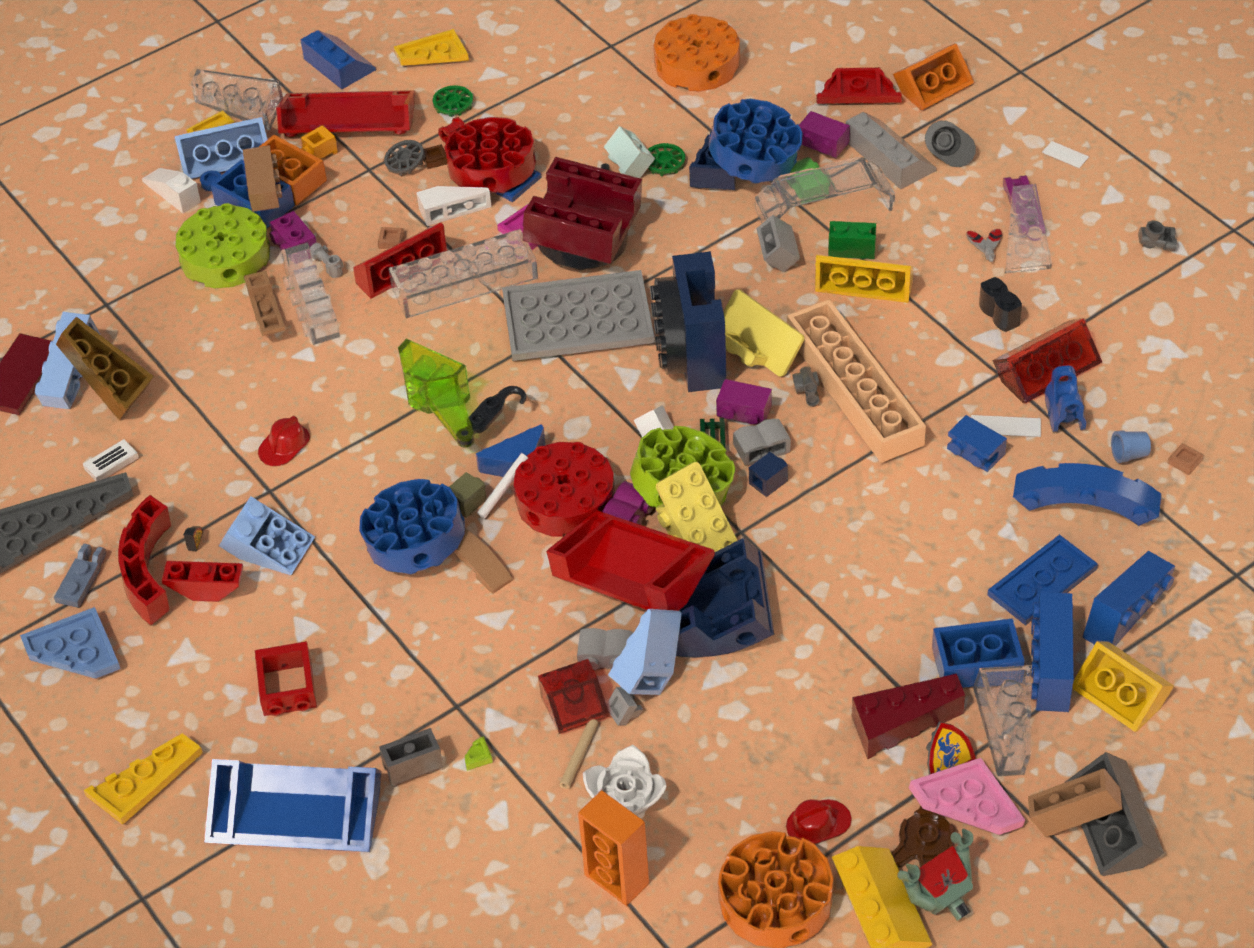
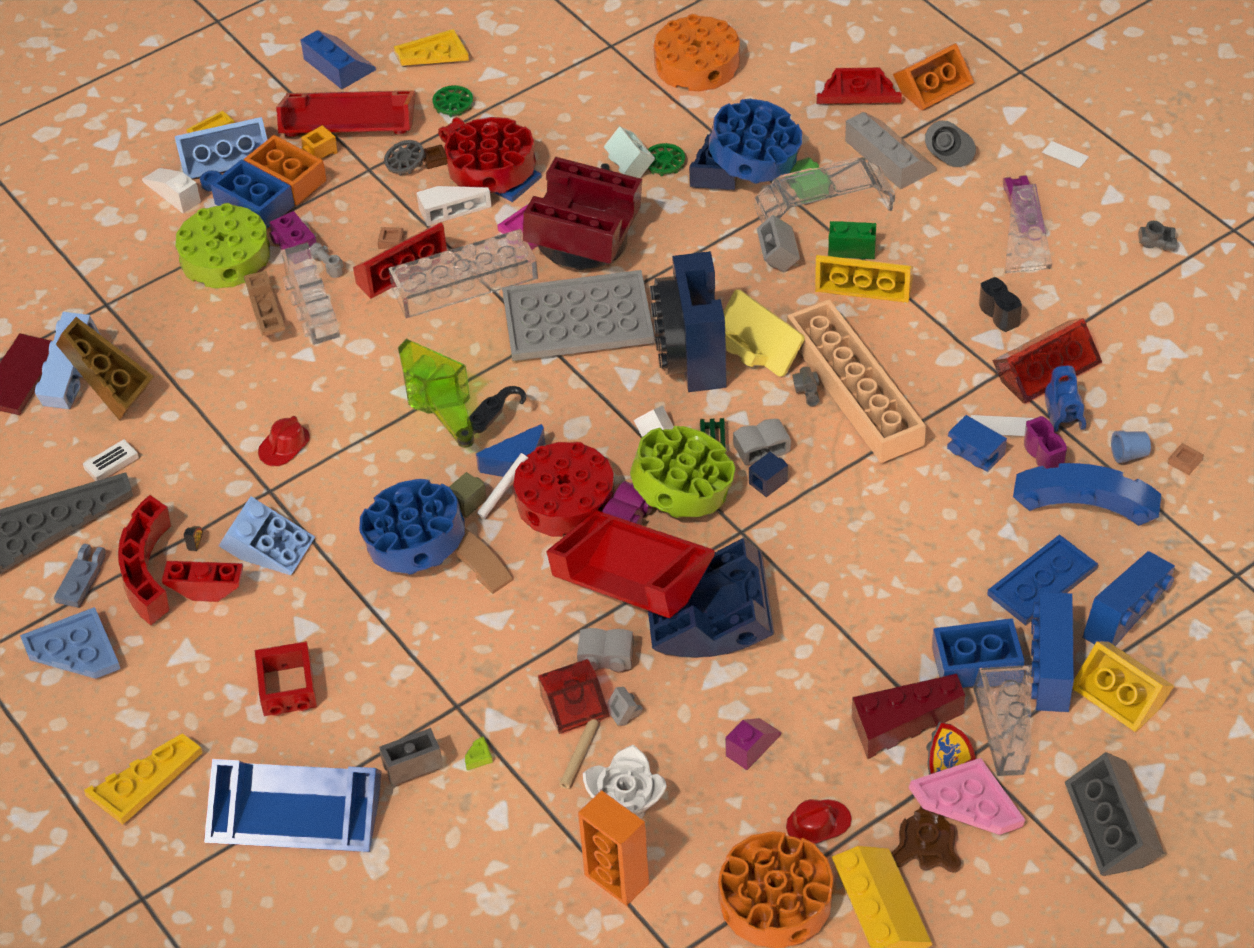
clear wedge [190,69,283,131] -> none
medium nougat brick [243,145,282,212] -> none
light blue slope [608,609,682,695] -> none
light yellow bracket [656,462,737,552] -> none
magenta brick [716,379,772,425] -> none
magenta brick [799,111,850,158] -> none
torso [897,828,973,921] -> none
piece [966,229,1002,262] -> none
medium nougat brick [1028,768,1122,837] -> none
none -> magenta slope [725,718,781,770]
none -> magenta brick [1024,416,1067,469]

